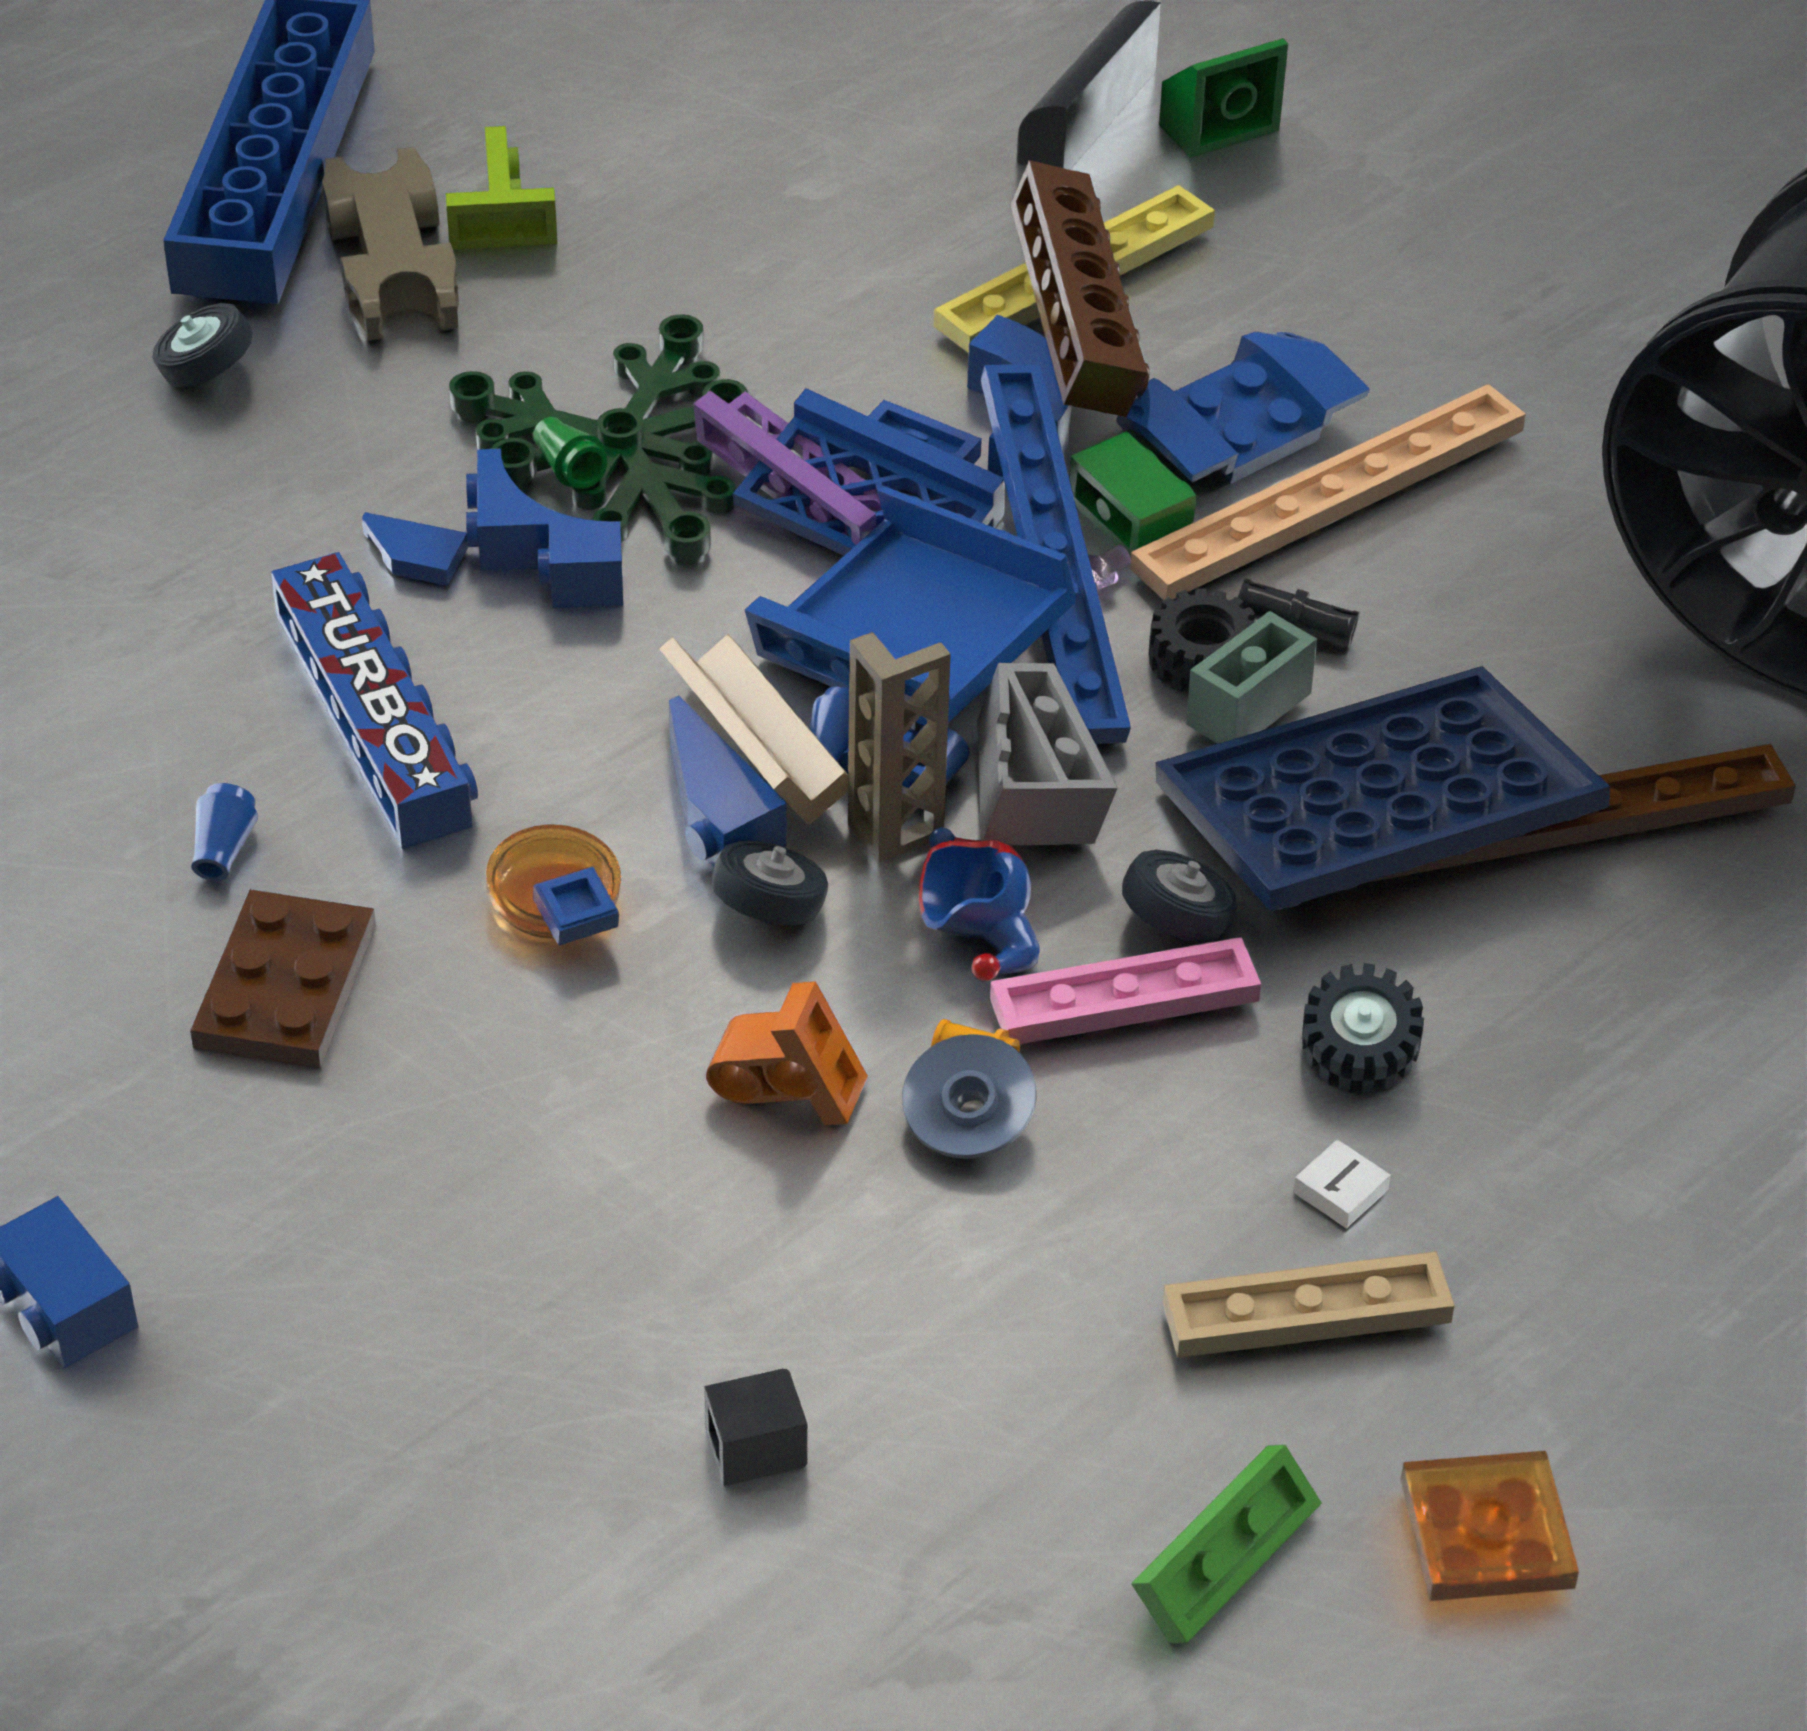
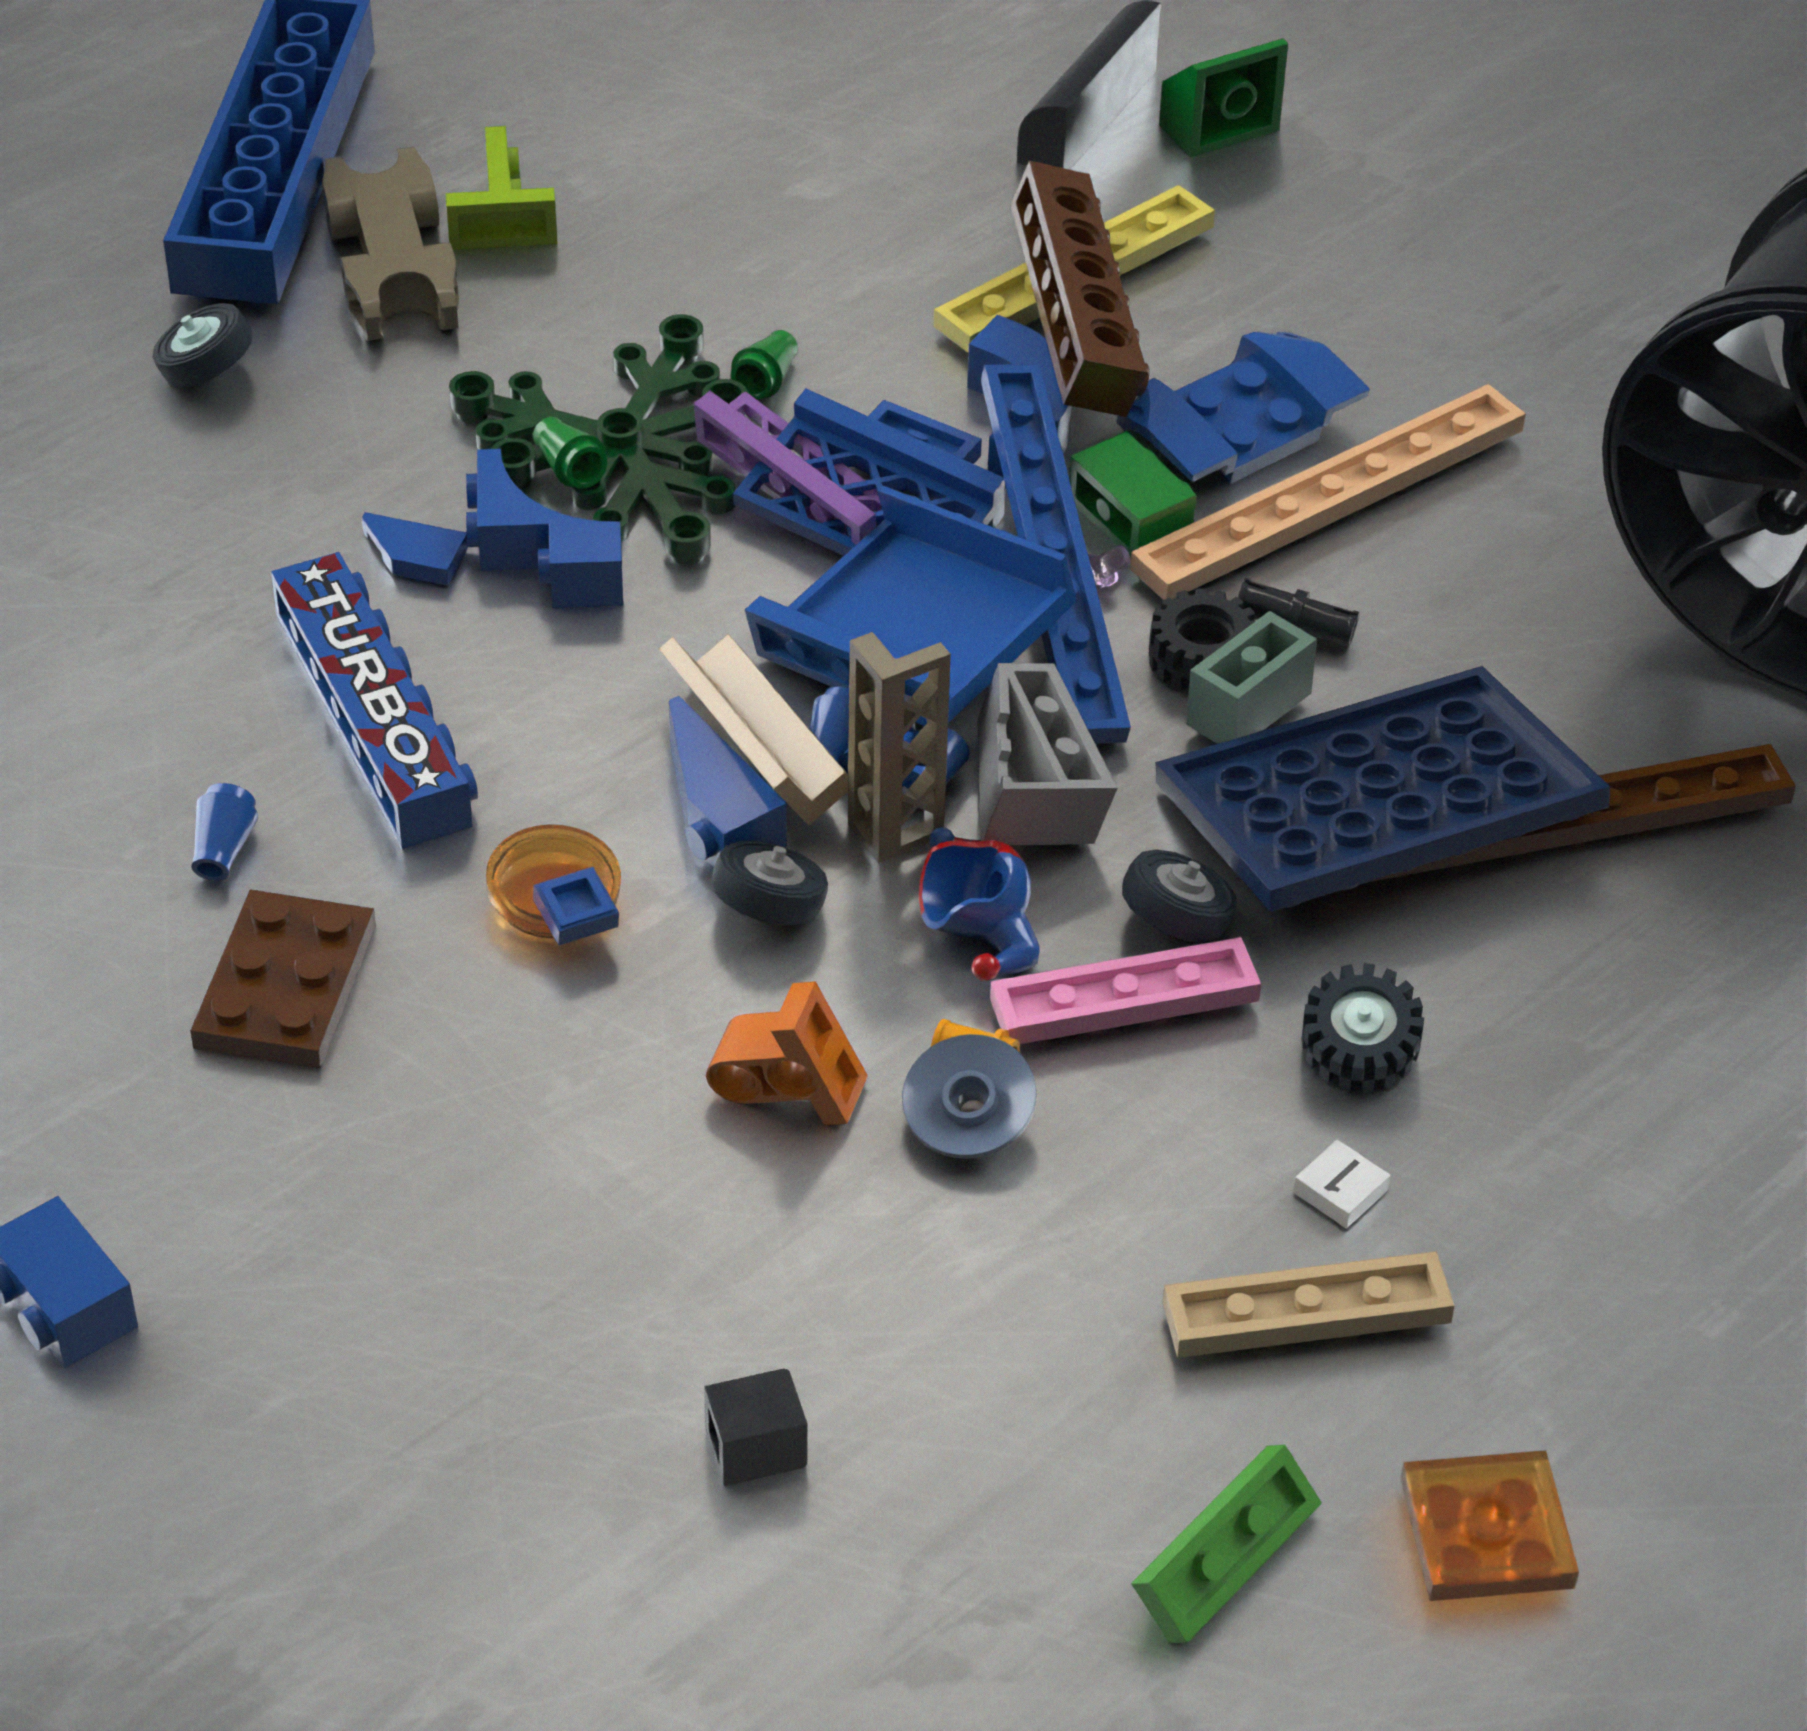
none -> green cone [730,330,798,400]

